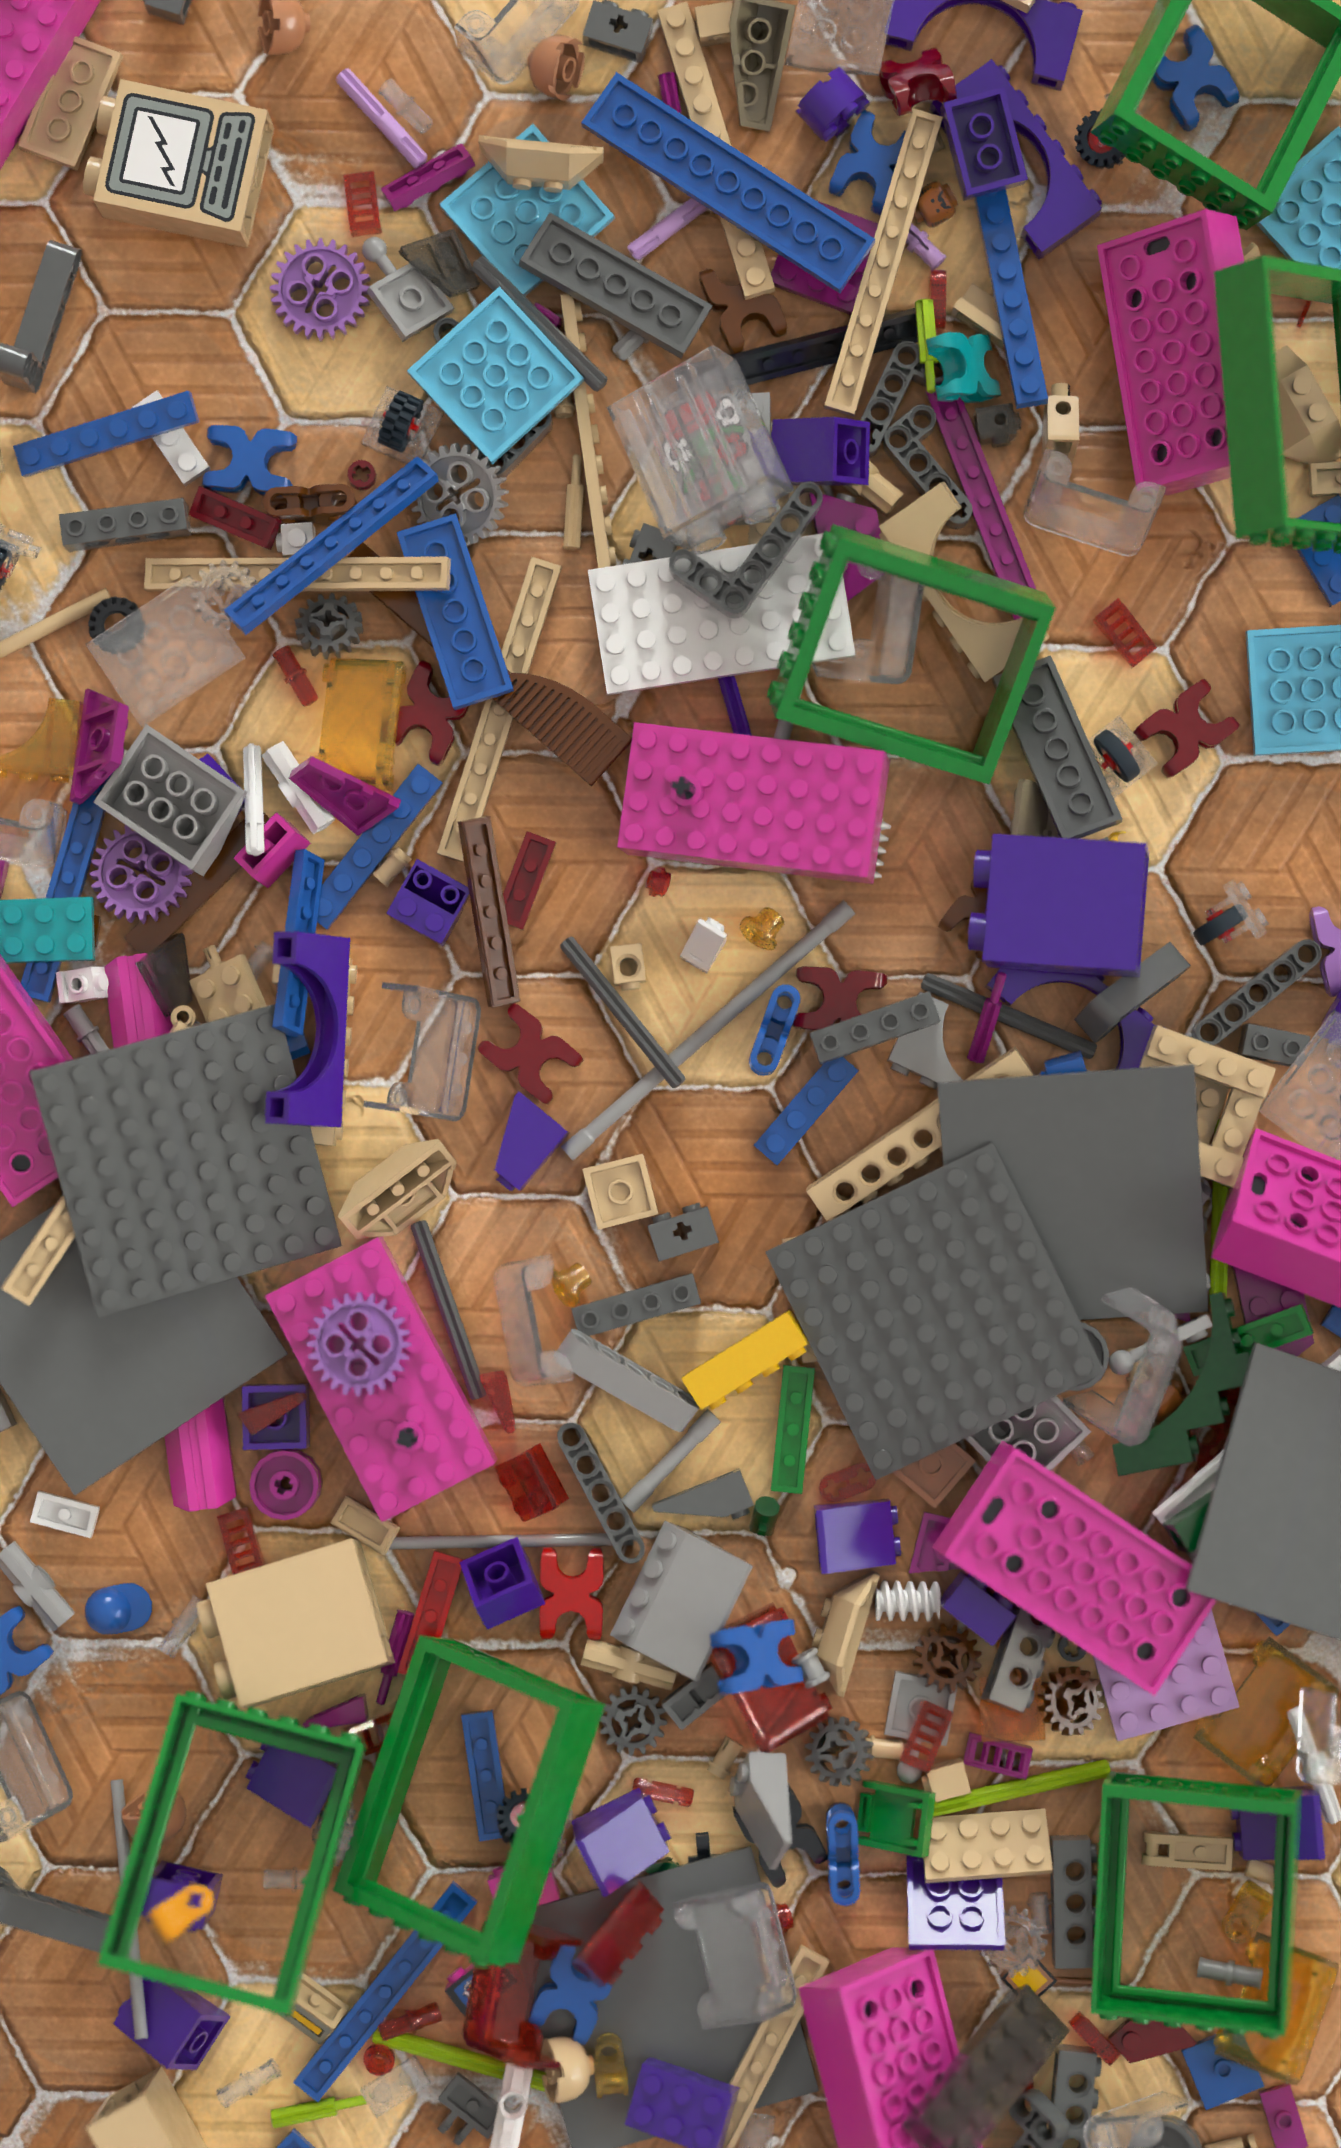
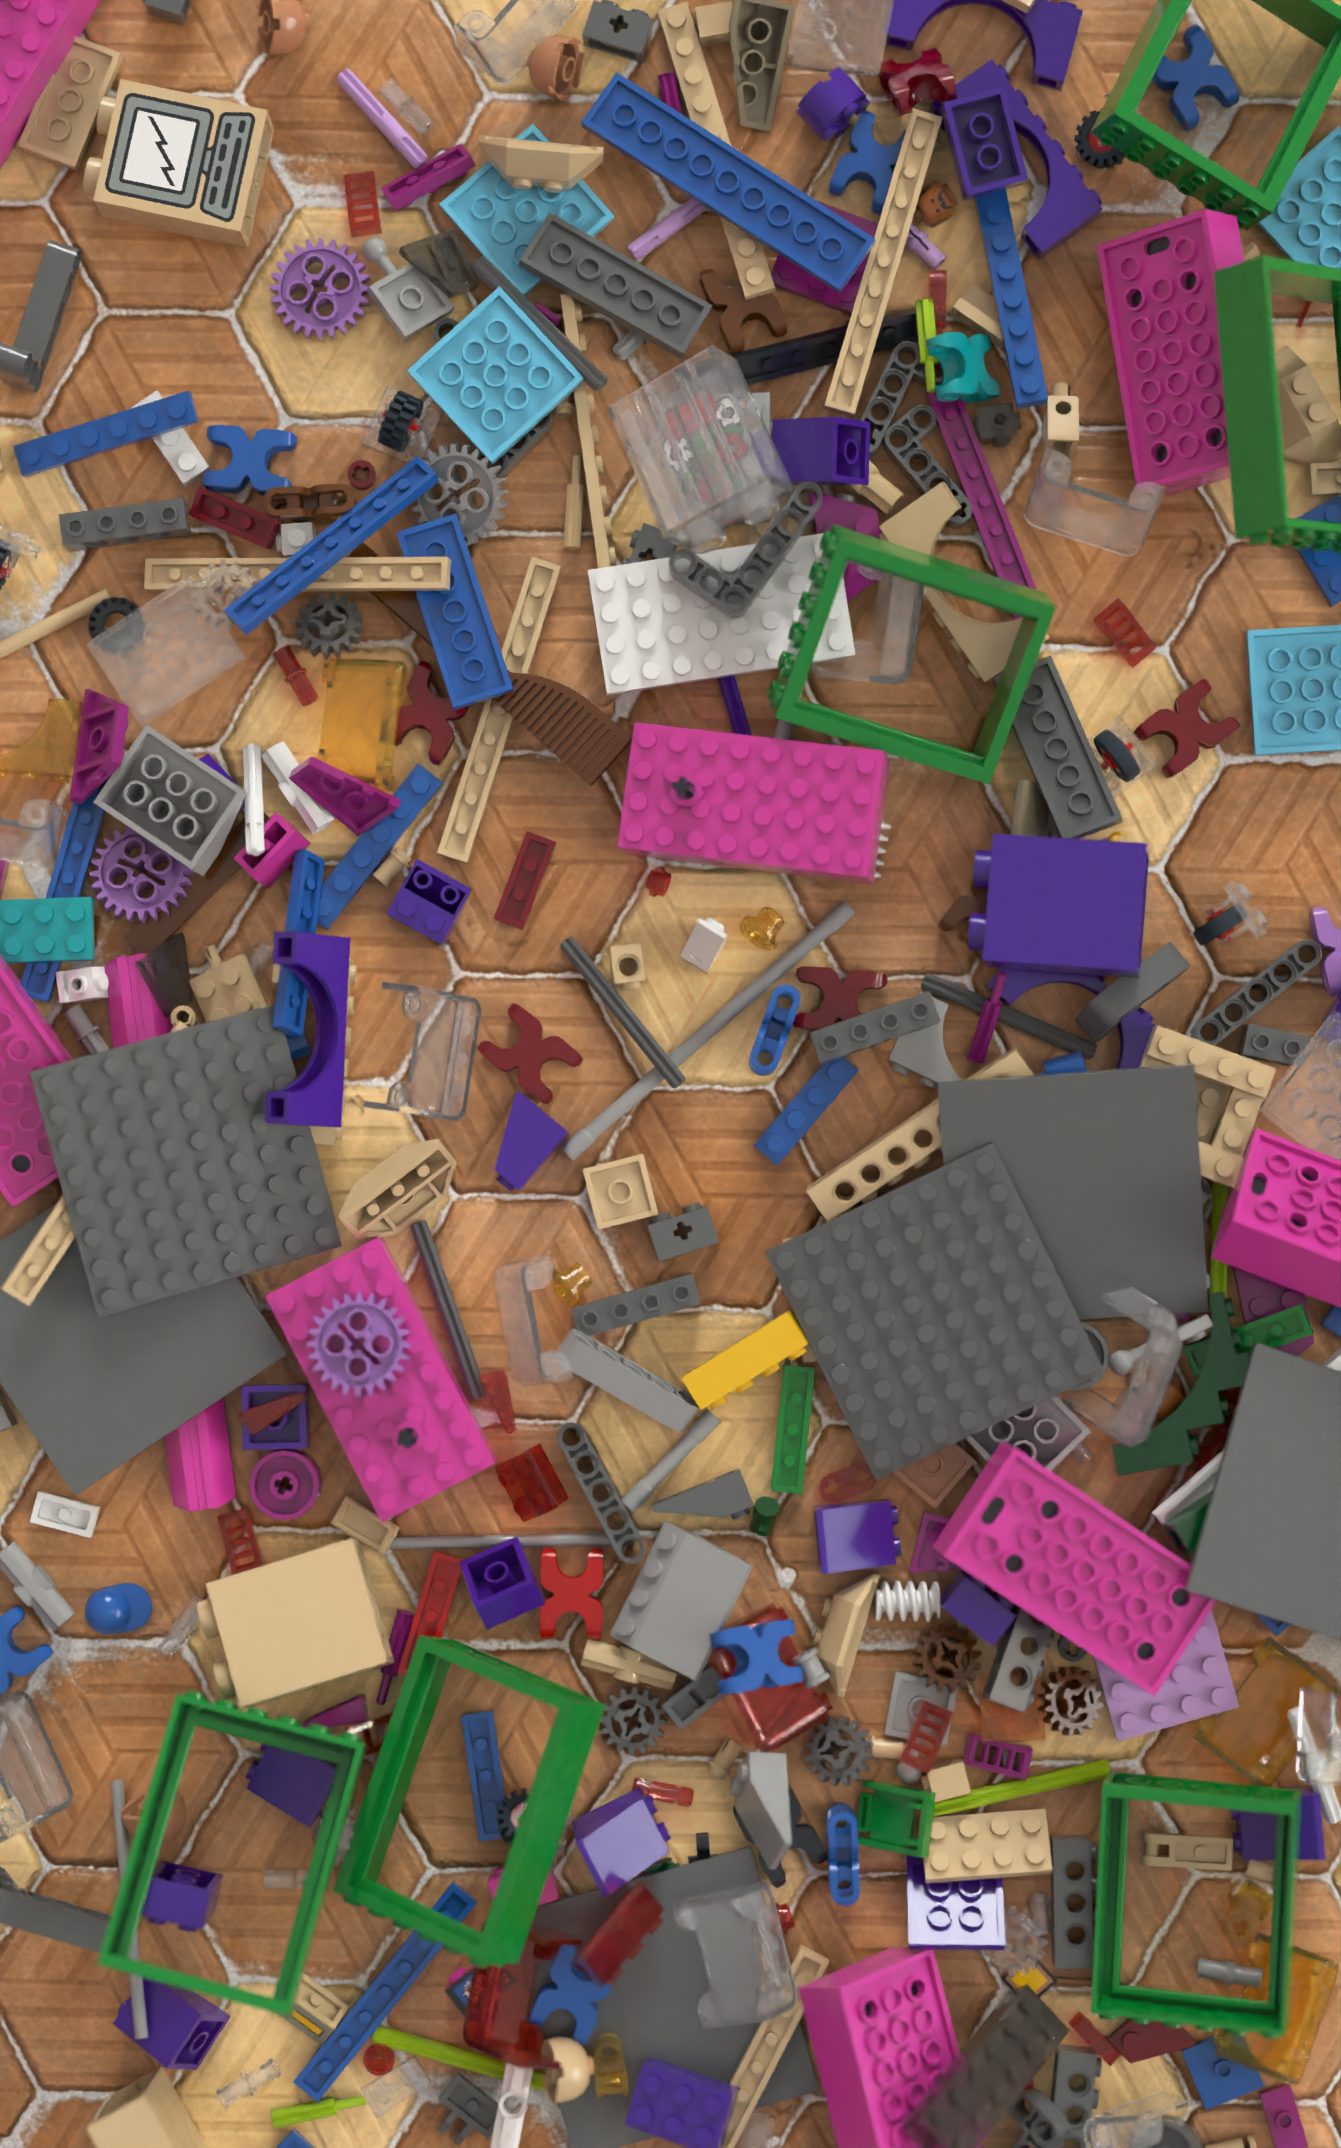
light orange piece [148,1885,213,1943] -> none
clear red axle [378,2002,442,2041] -> none
reddish brown tile [458,816,520,1008] -> none

